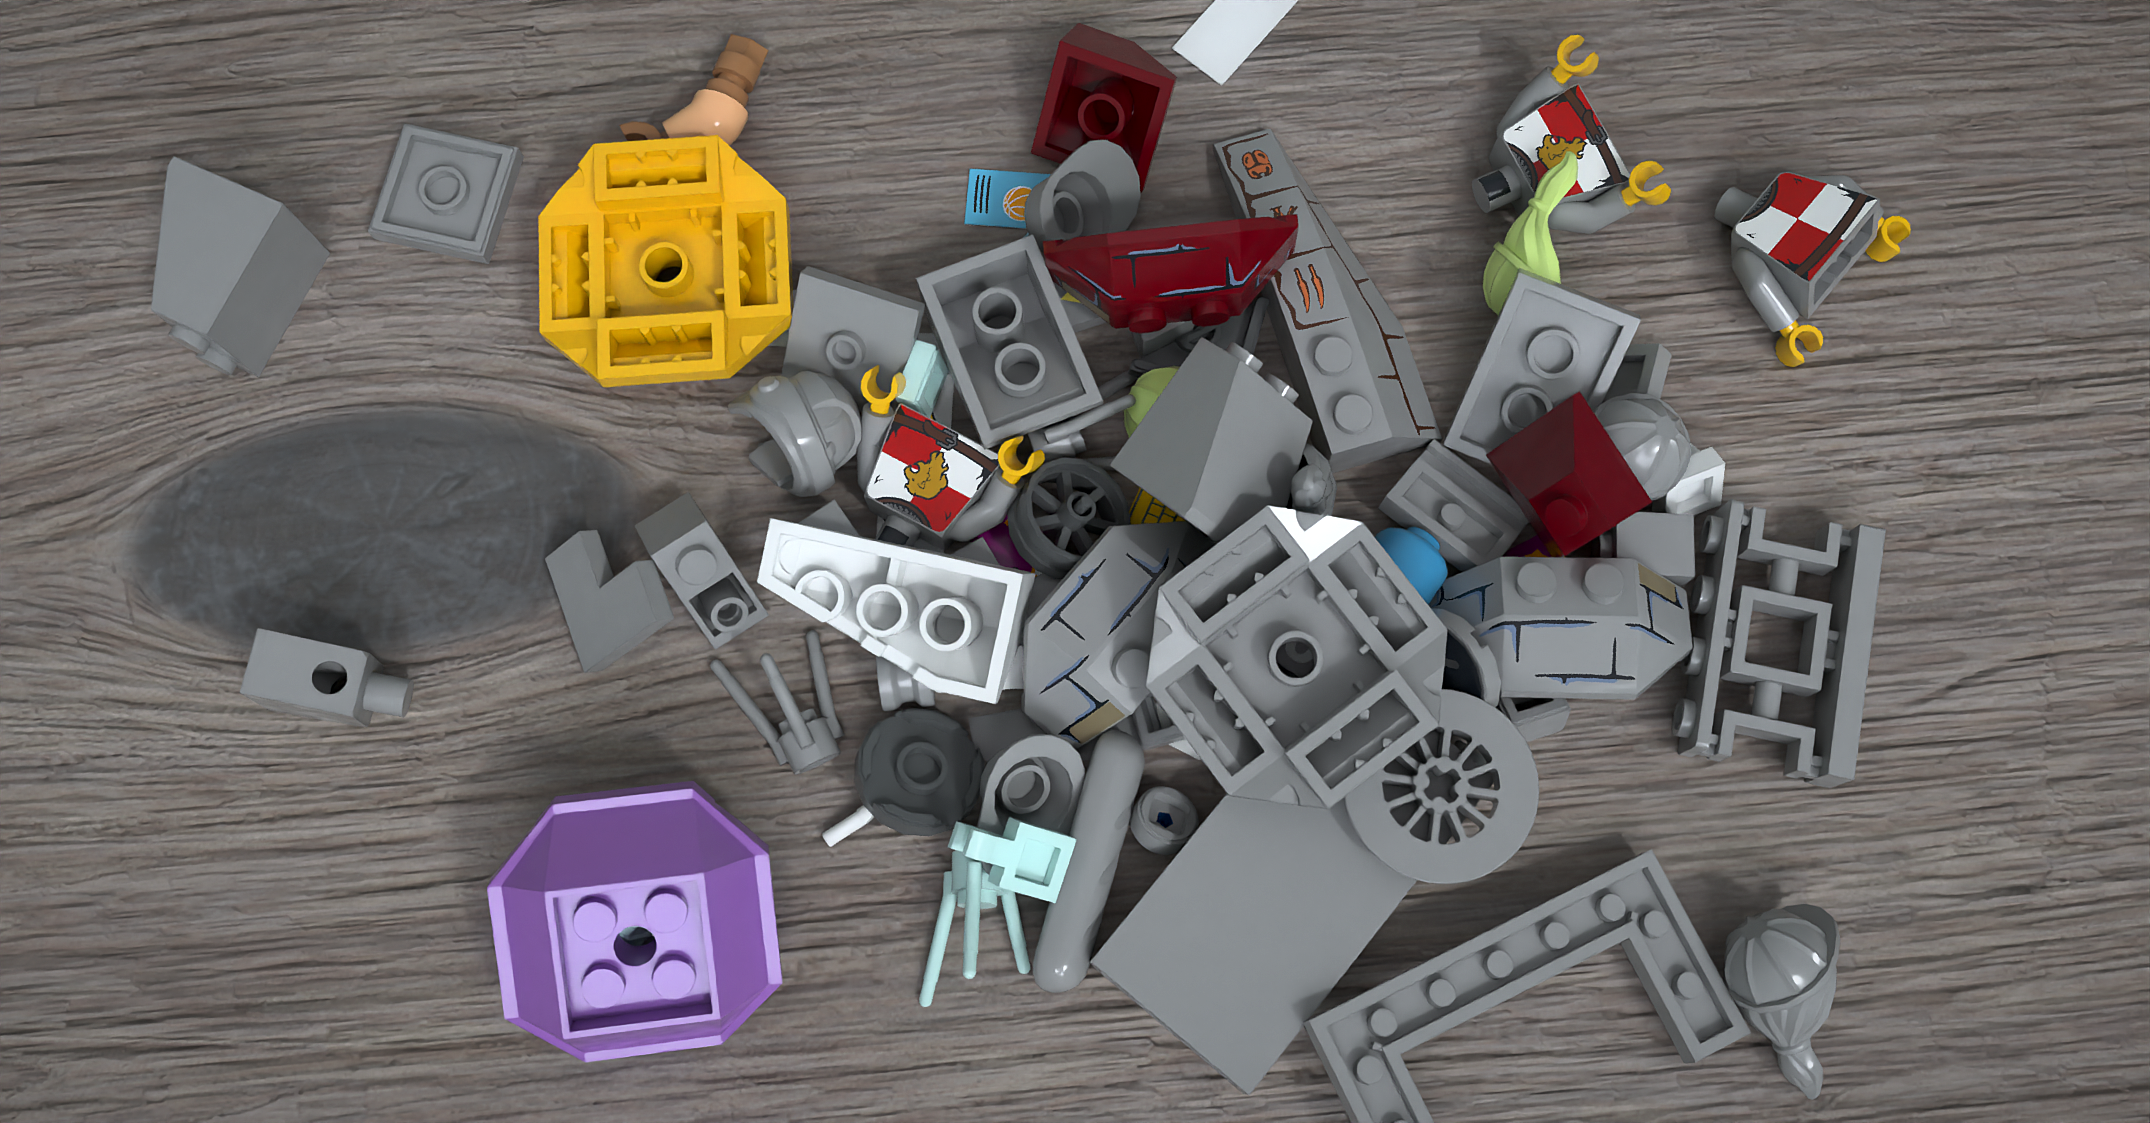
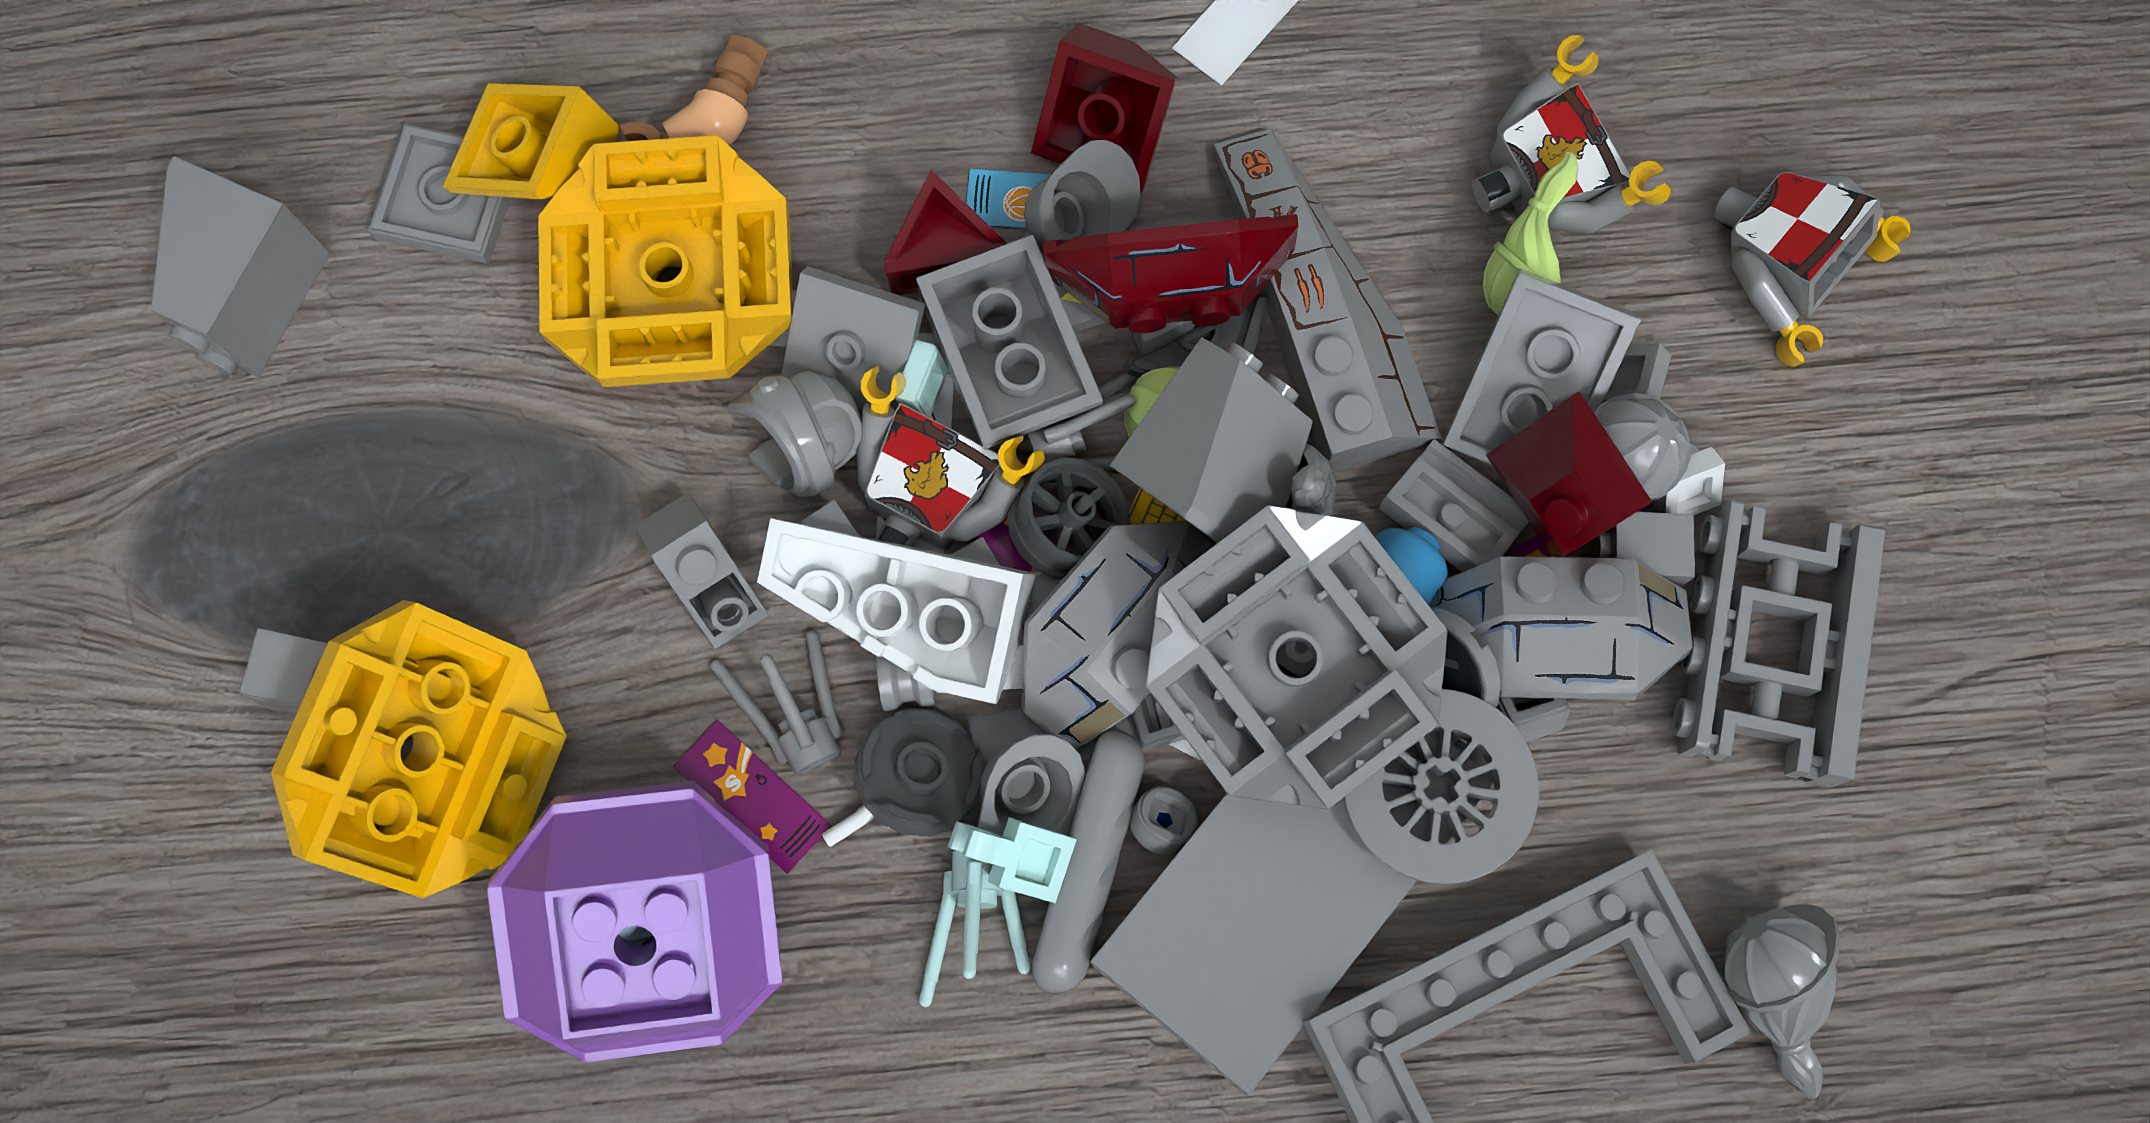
light grey tile [545,530,674,673] -> none
none -> yellow piece [271,600,567,898]
none -> yellow slope [442,83,621,199]
none -> magenta sticker [673,720,832,874]
none -> dark red slope [884,170,1006,295]

